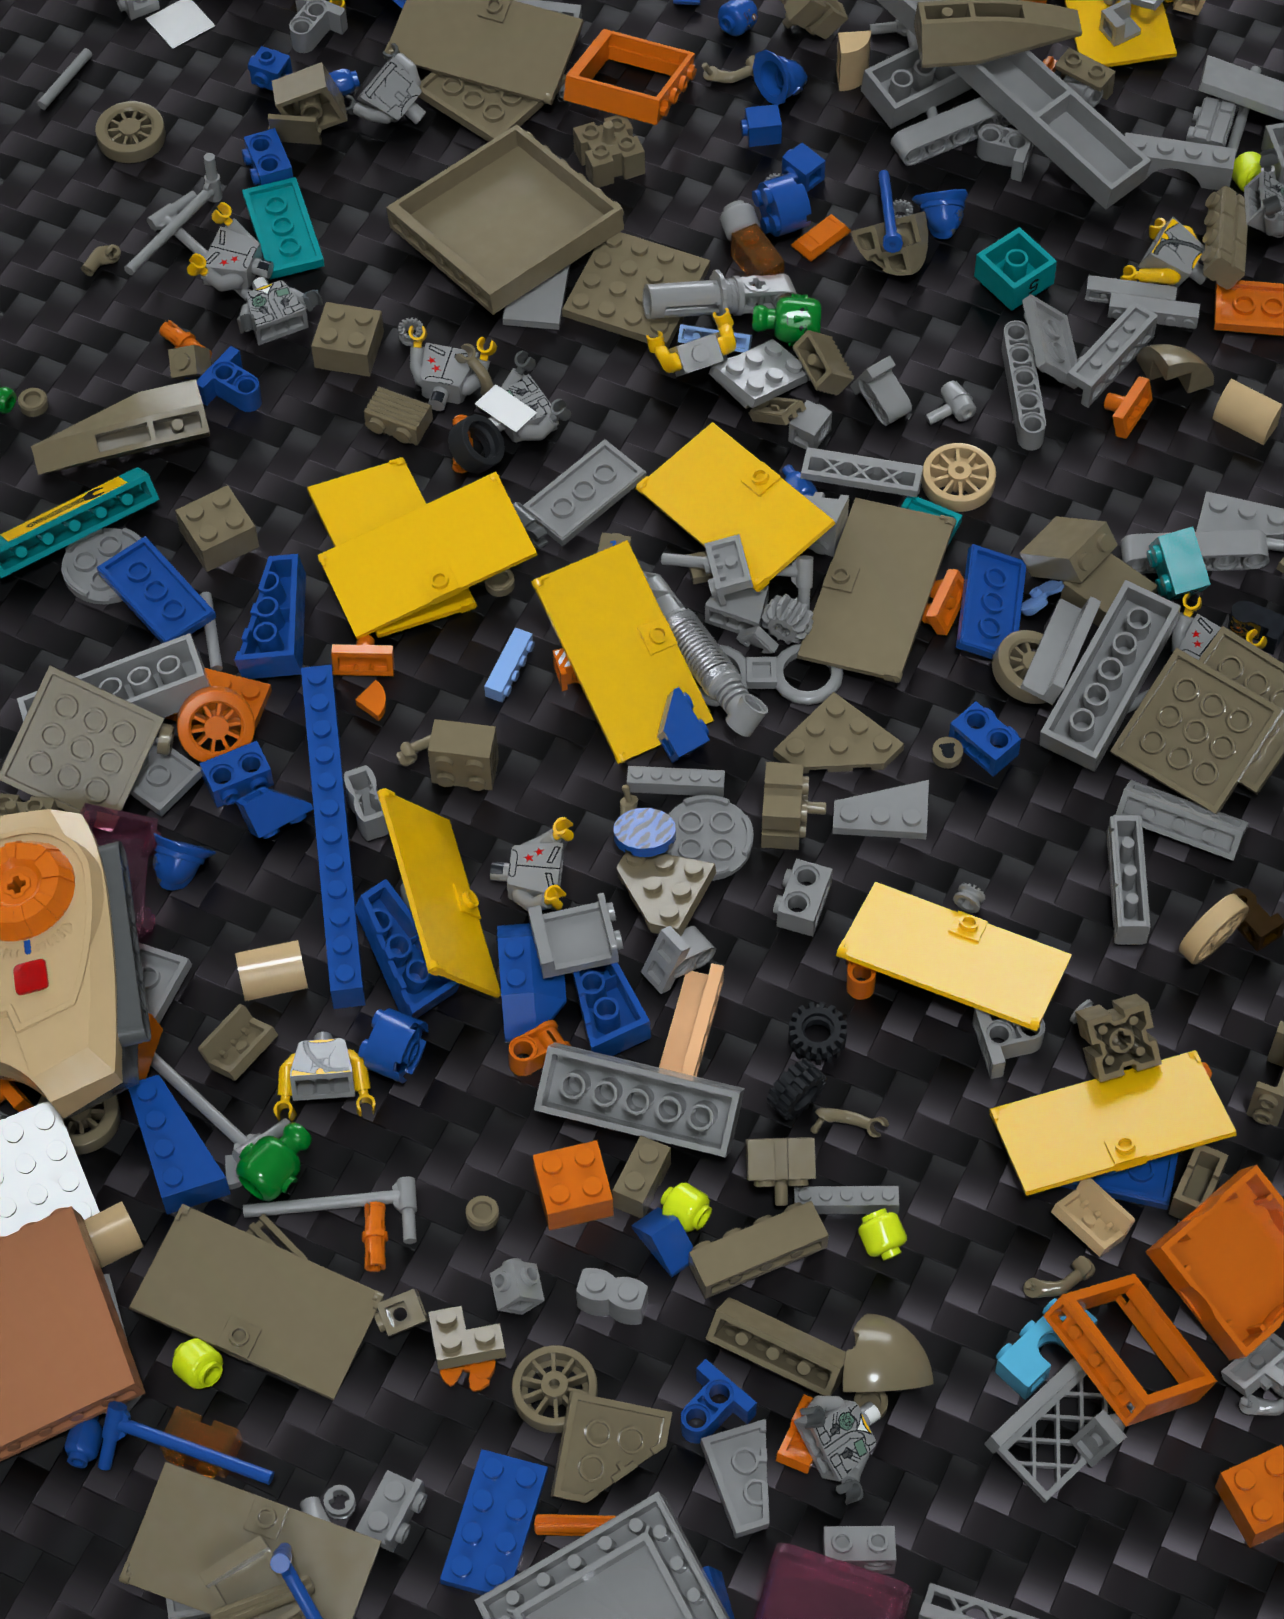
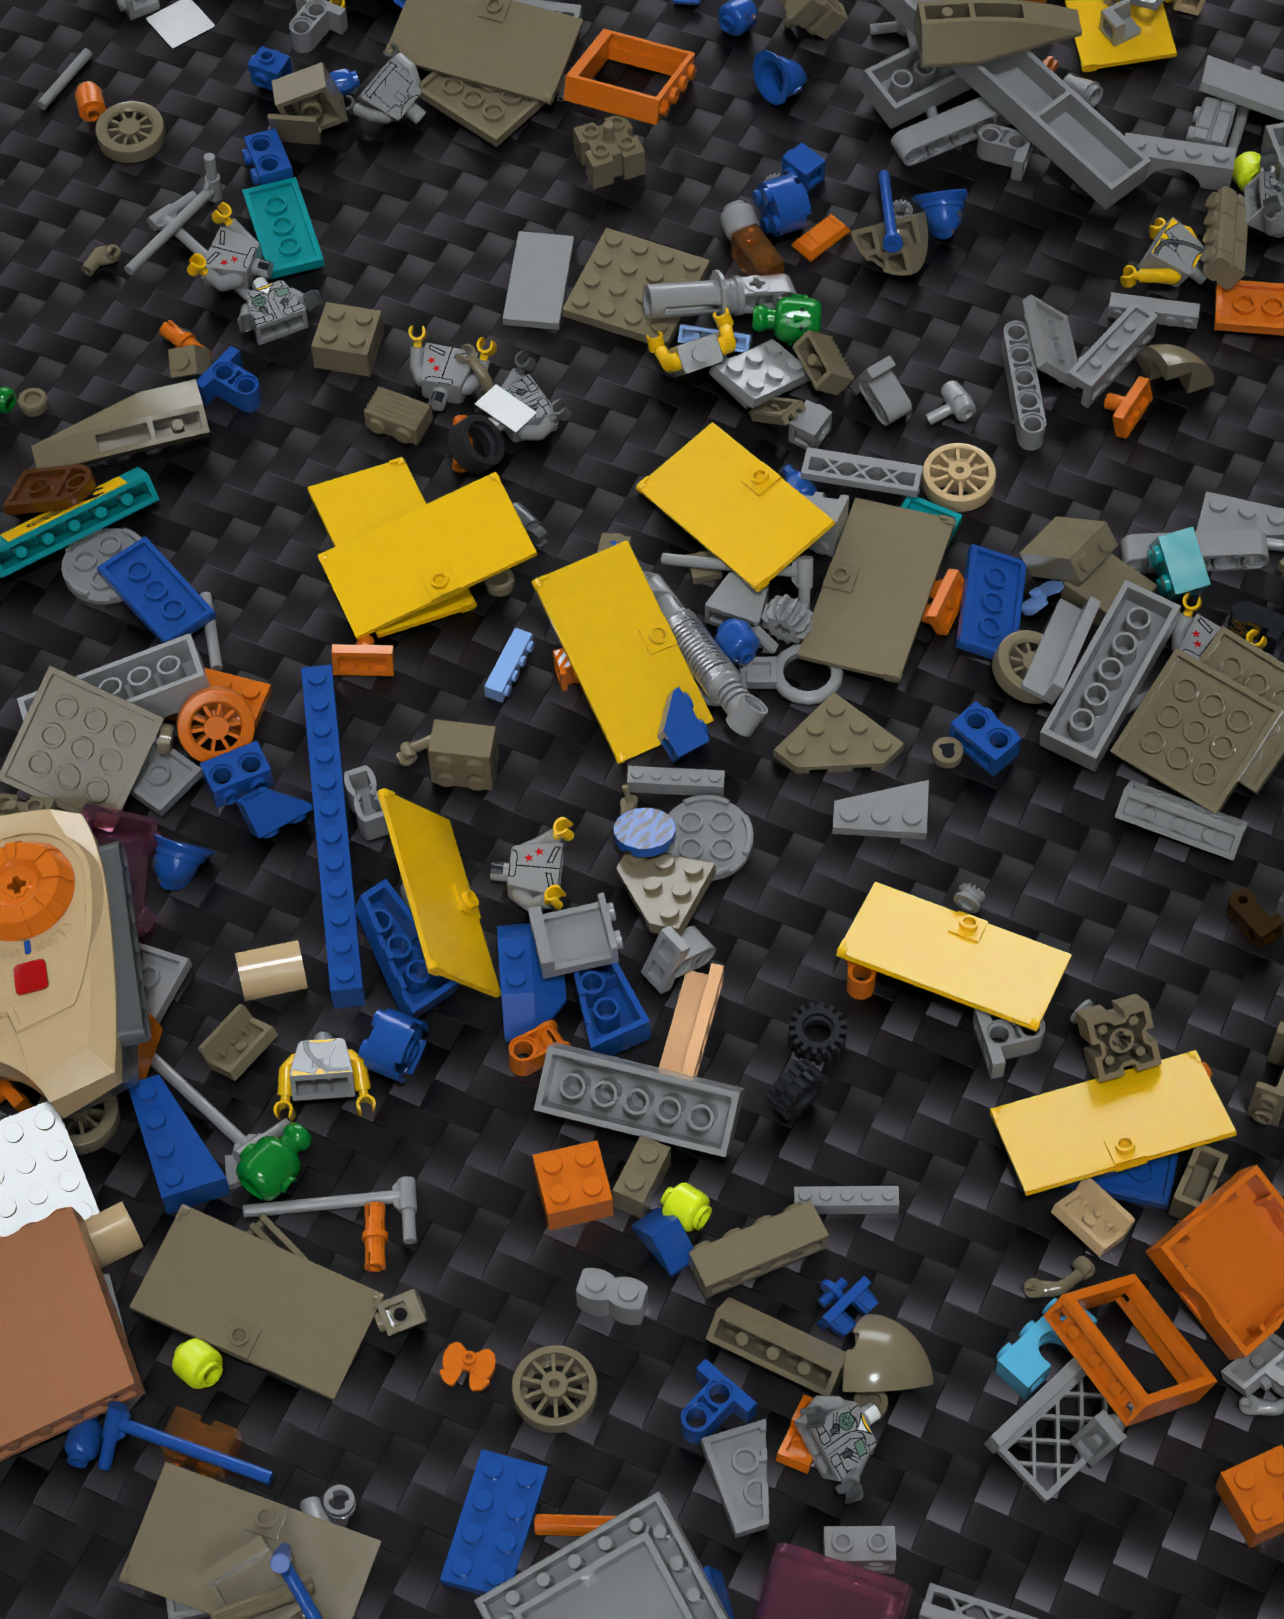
dark tan brick [175,485,259,572] -> none
blue wedge [234,554,306,679] -> none
orange tile [355,680,386,721] -> none
light grey bracket [355,1470,427,1552] -> none
dark tan panel [386,124,624,315] -> none
light grey bush [398,317,423,346] -> none
plate [428,1306,506,1370] -> none
dark tan tile [466,1196,499,1231] -> none
light grey brick [490,1258,545,1315] -> none
light grey tile [523,439,646,546] -> none
dark tan plate [551,1392,672,1503] -> none
dark tan piece [702,55,755,83] -> none
light grey bracket [702,534,753,606] -> none
blue brick [740,104,782,147] -> none
dark tan brick [745,1137,816,1206] -> none
dark tan brick [761,762,827,850] -> none
light grey brick [773,858,833,937] -> none
dark tan piece [810,1108,889,1138] -> none
tan brick [836,31,871,91] -> none
neon yellow head [858,1208,907,1261] -> none
teal brick [974,227,1057,311] -> none
dark tan bracket [1055,47,1116,100] -> none
light grey piece [1085,275,1177,303] -> none
light grey brick [1106,815,1150,945] -> none
tan wheel [1179,894,1249,964] -> none
tan brick [1213,378,1283,445] -> none
none -> reddish brown tile [2,464,96,515]
none -> orange brick [75,81,106,122]
none -> blue head [715,618,760,664]
none -> blue hips [816,1276,879,1339]

